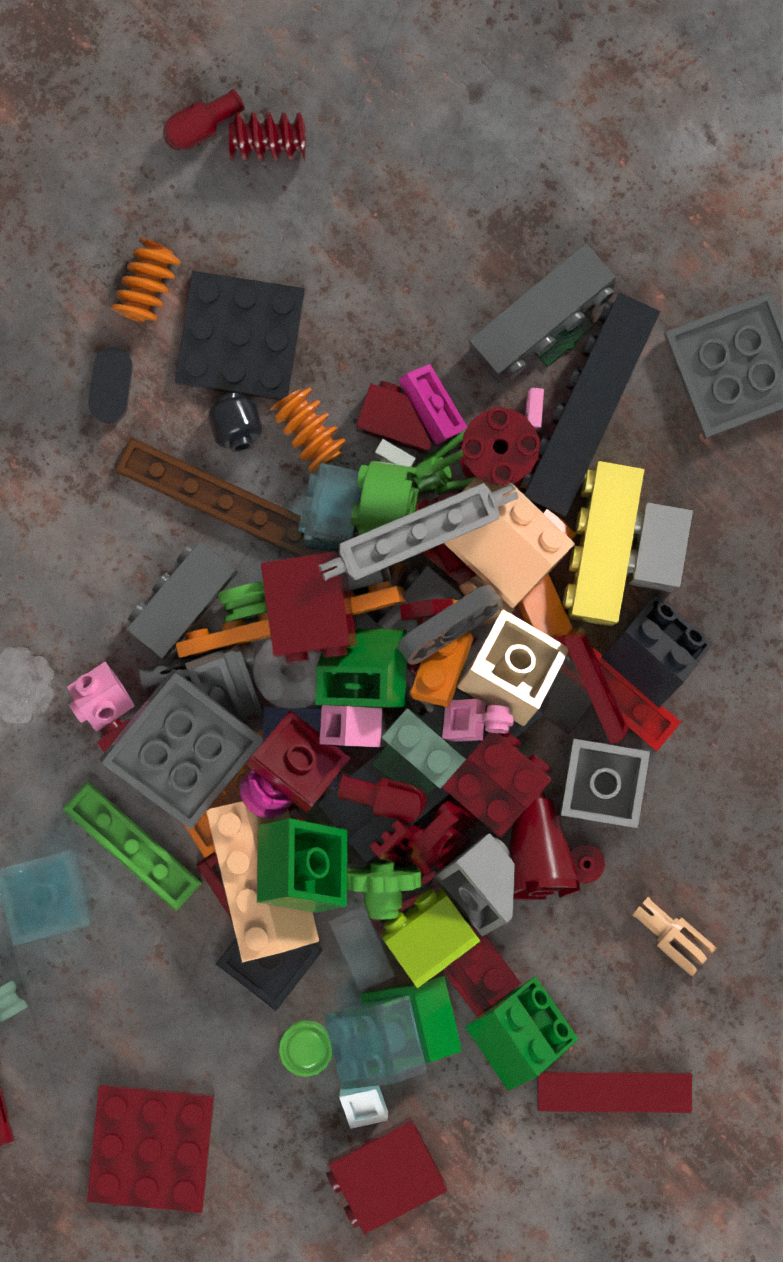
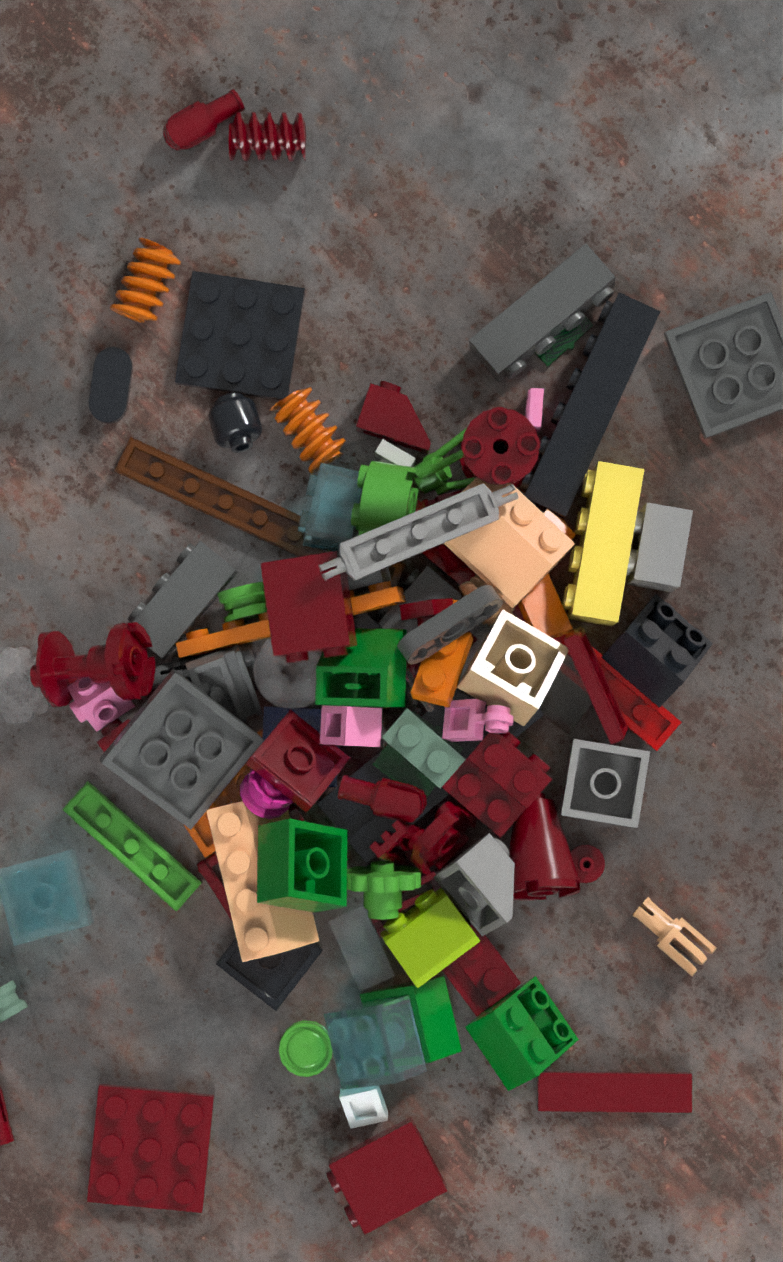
dark pink plate [398,364,467,446] -> none
none -> dark red piece [30,622,156,707]

